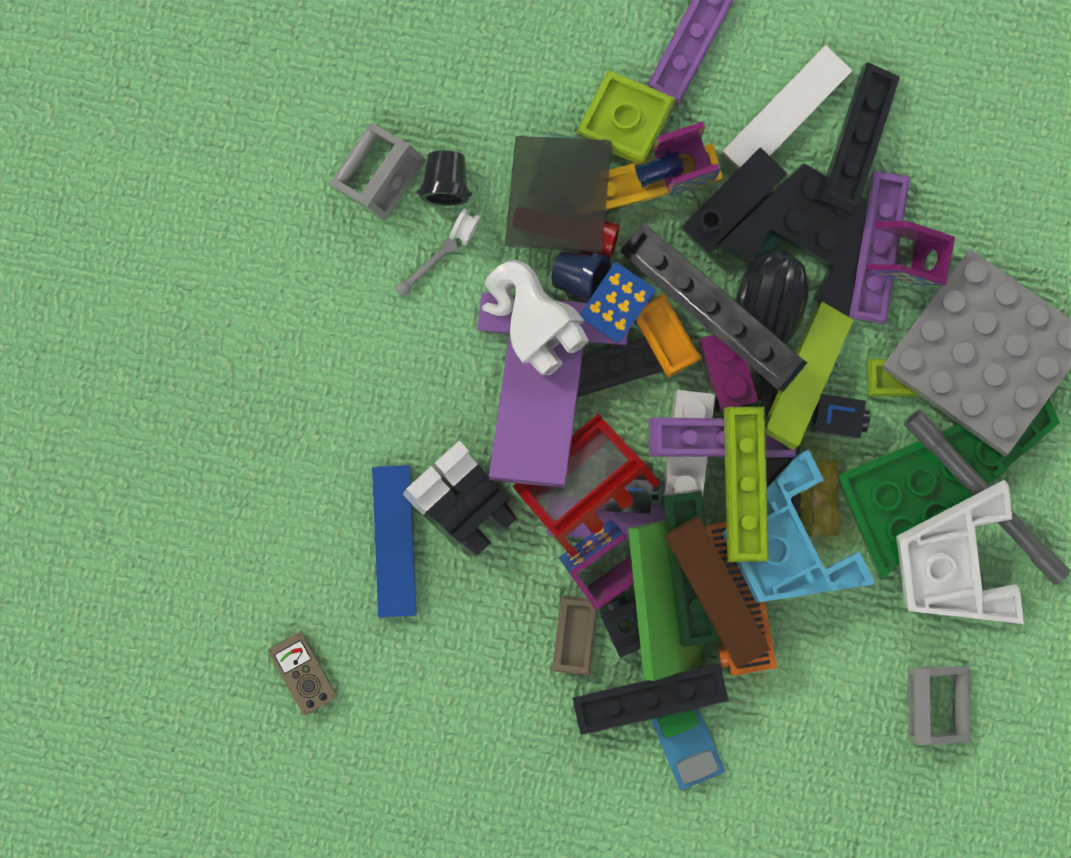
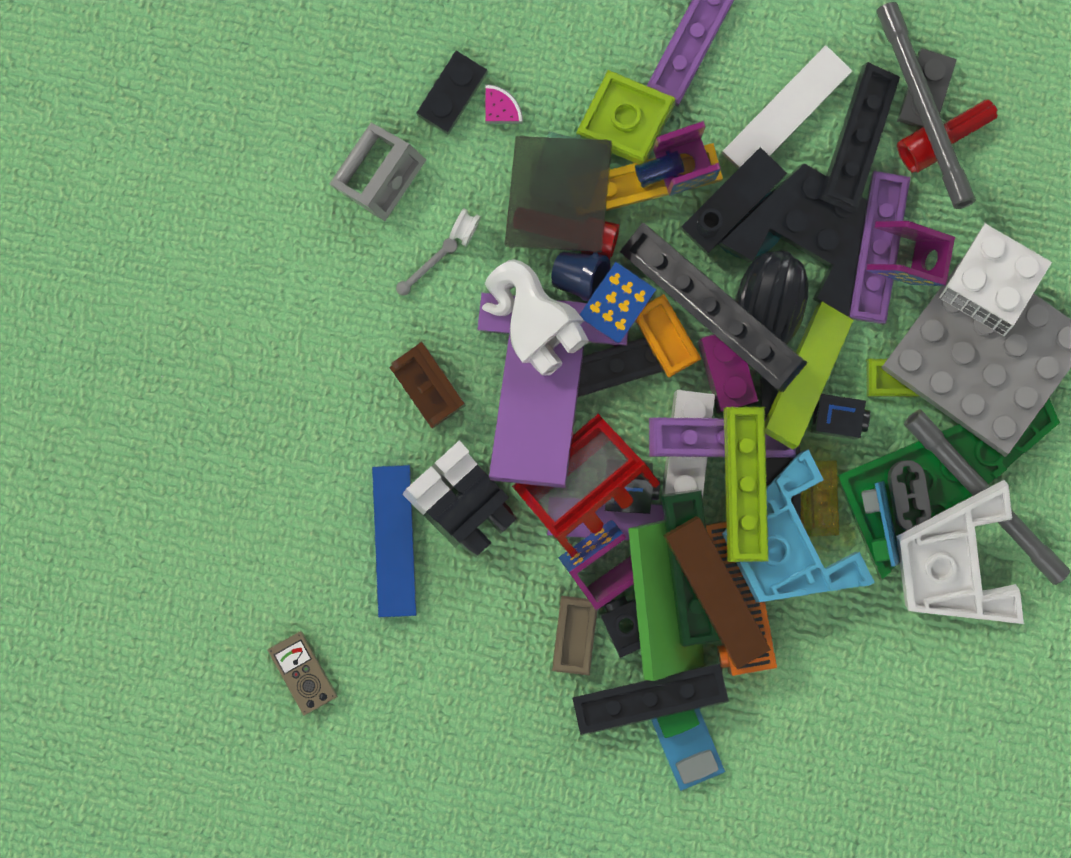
black piece [417,150,472,206] -> none
light grey tile [908,665,970,745] -> none
none -> reddish brown hinge [389,342,466,429]
none -> black plate [416,50,488,135]
none -> dark pink tile [485,84,523,124]
none -> piece [862,481,900,567]
none -> dark grey piece [876,2,976,209]
none -> dark grey beam [888,460,931,531]
none -> dark grey plate [897,48,957,129]
none -> red piece [897,99,998,173]
none -> white brick [939,223,1052,337]

